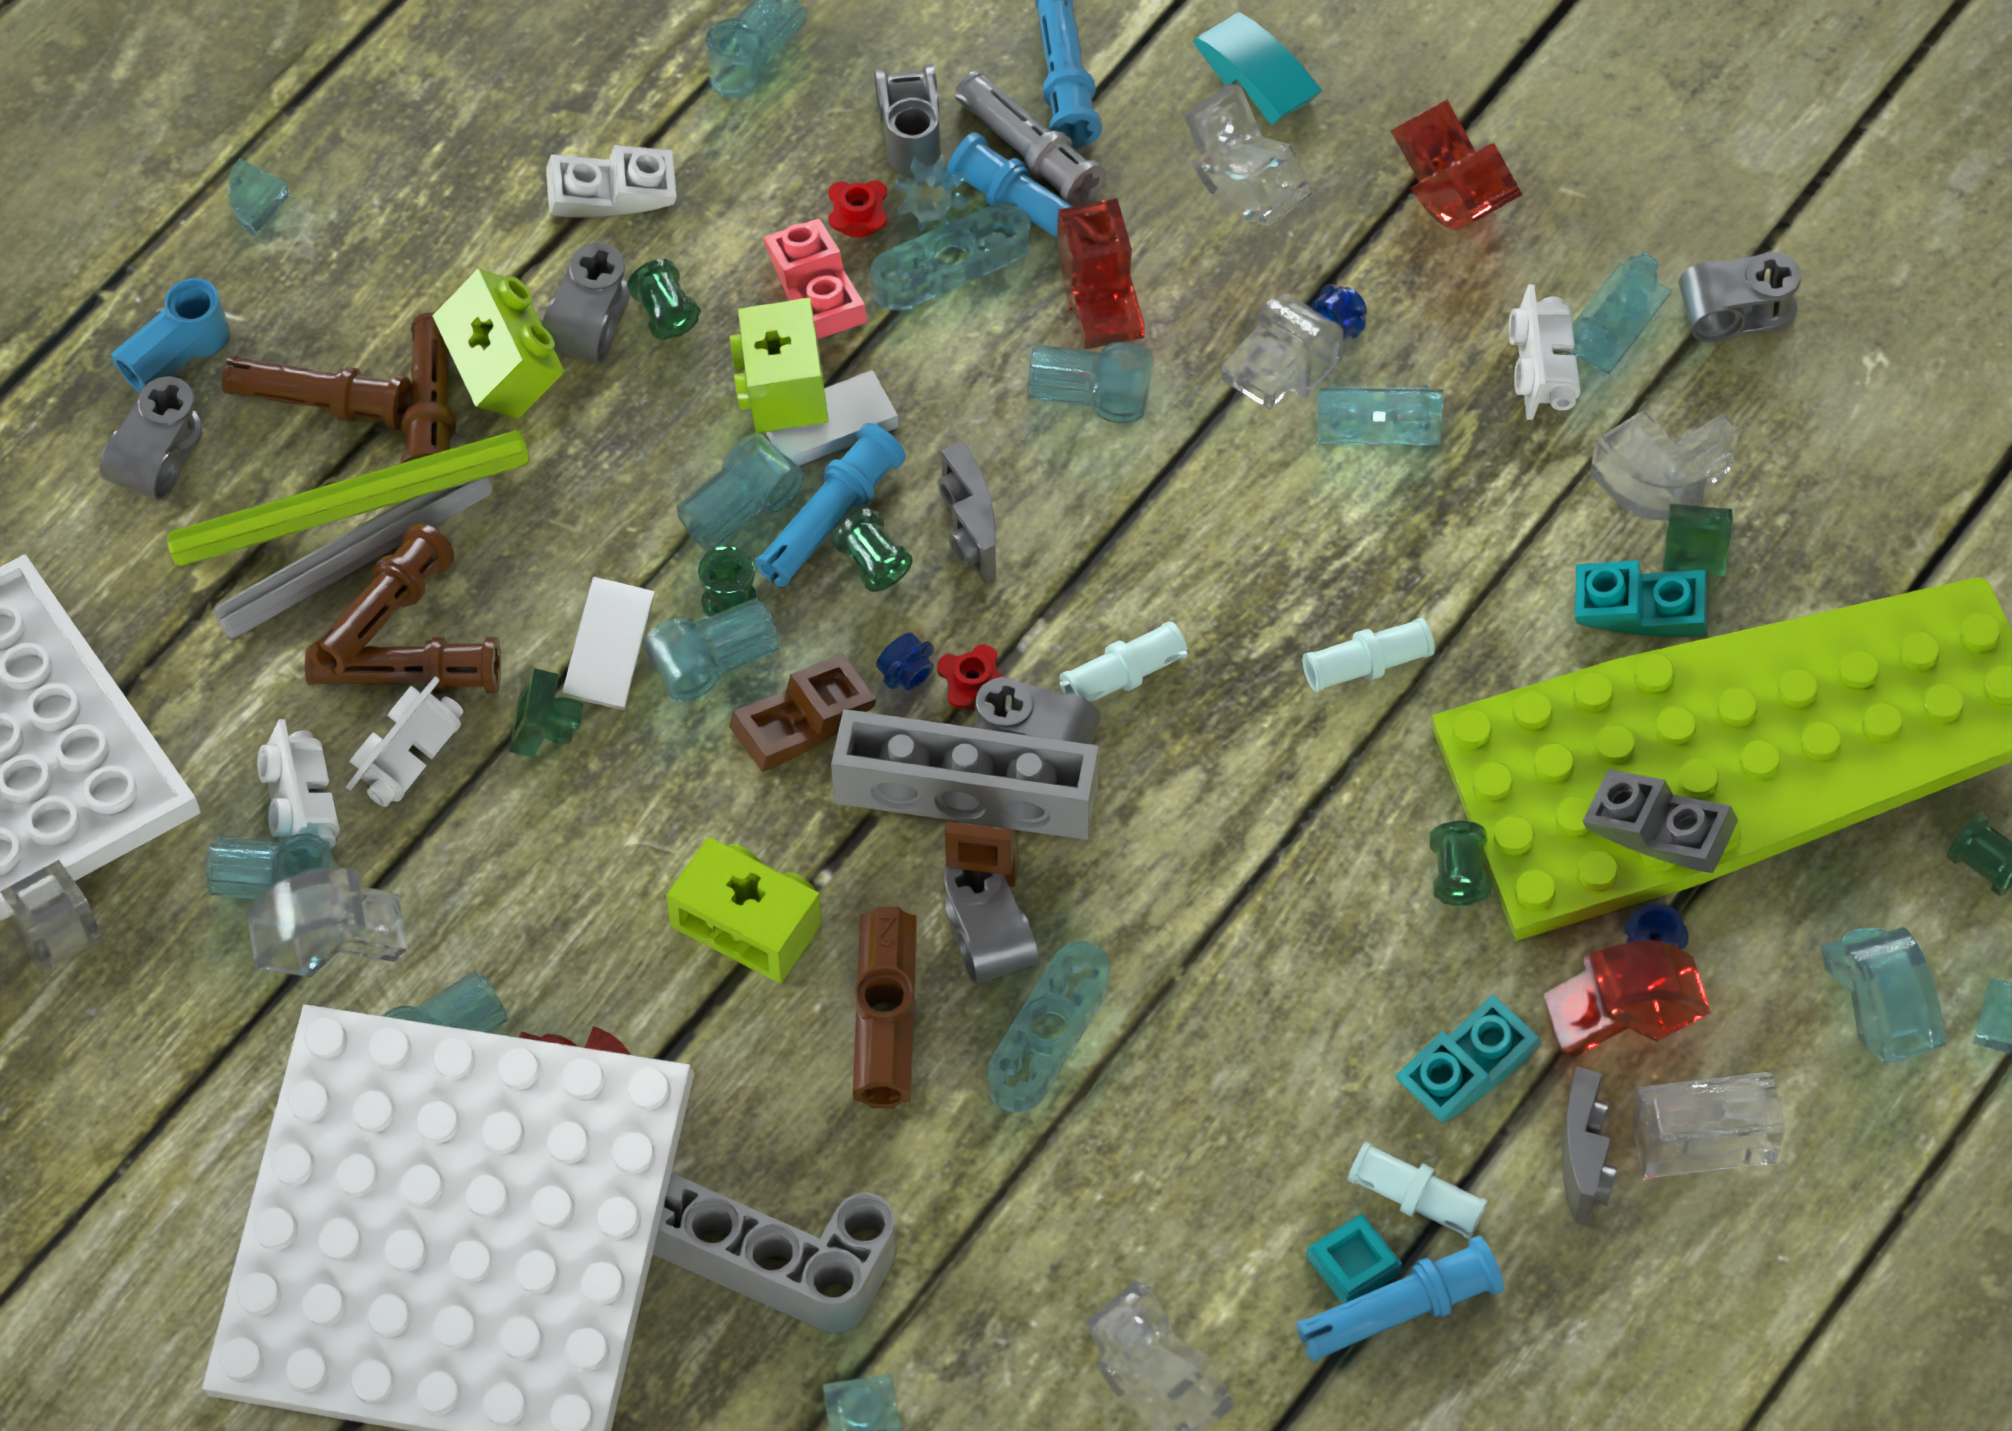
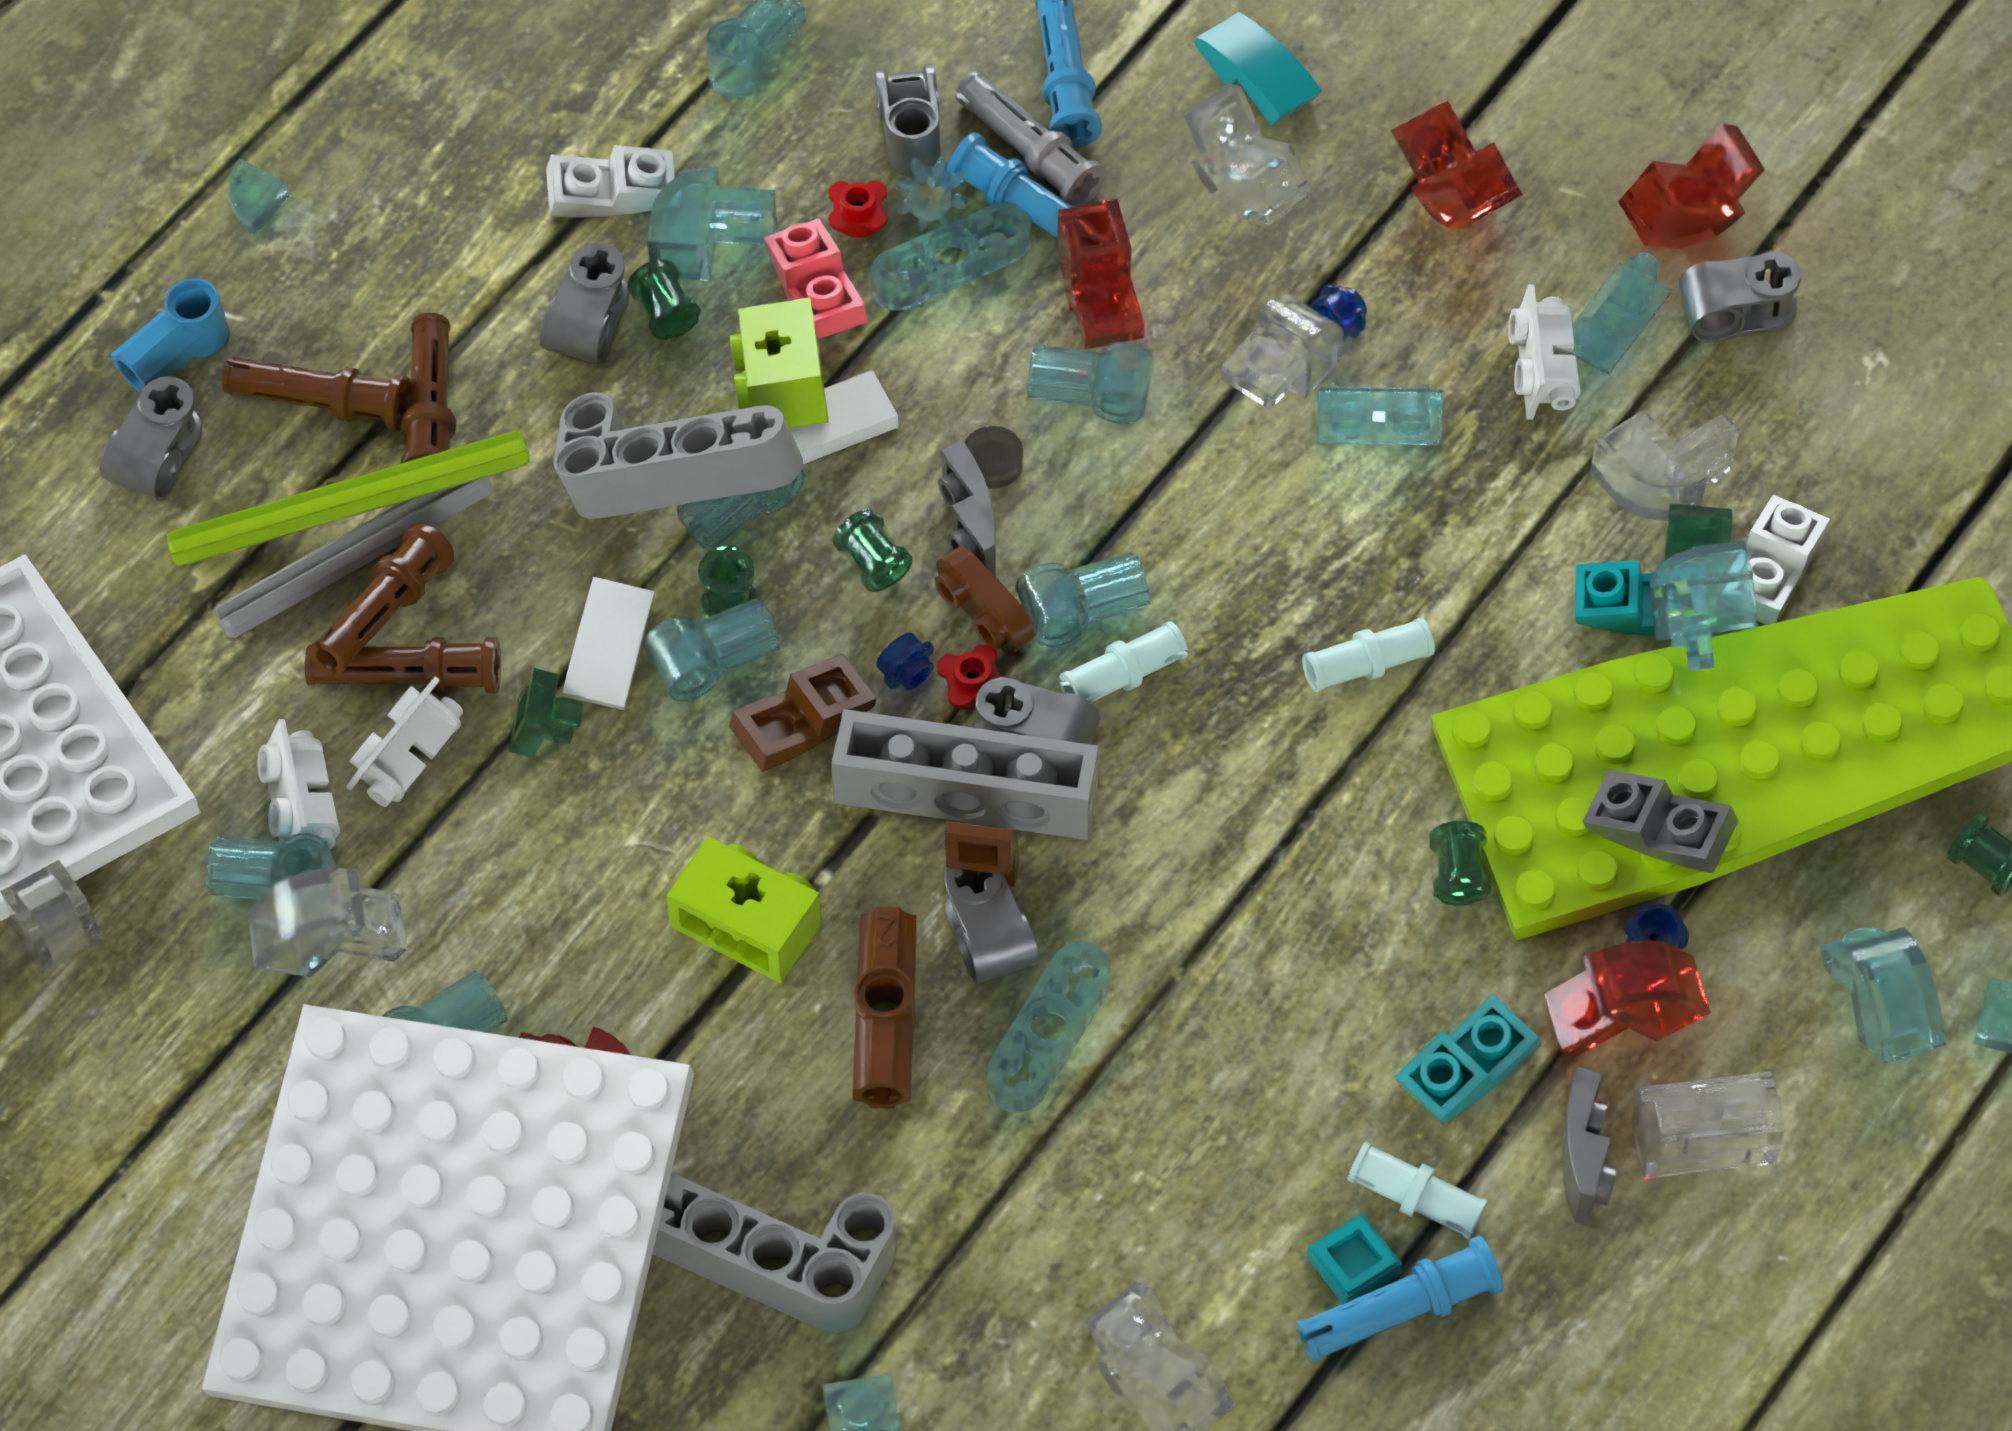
lime brick [433,268,565,419] -> none
dark azure pin [755,423,906,587] -> none
none -> light grey beam [554,392,804,519]
none -> clear light blue brick [647,168,778,281]
none -> reddish brown plate [934,546,1035,654]
none -> clear smoke tile [964,426,1024,489]
none -> clear light blue piece [1015,552,1150,647]
none -> clear red brick [1618,123,1765,249]
none -> clear light blue brick [1650,540,1758,671]
none -> white slope [1717,495,1830,625]

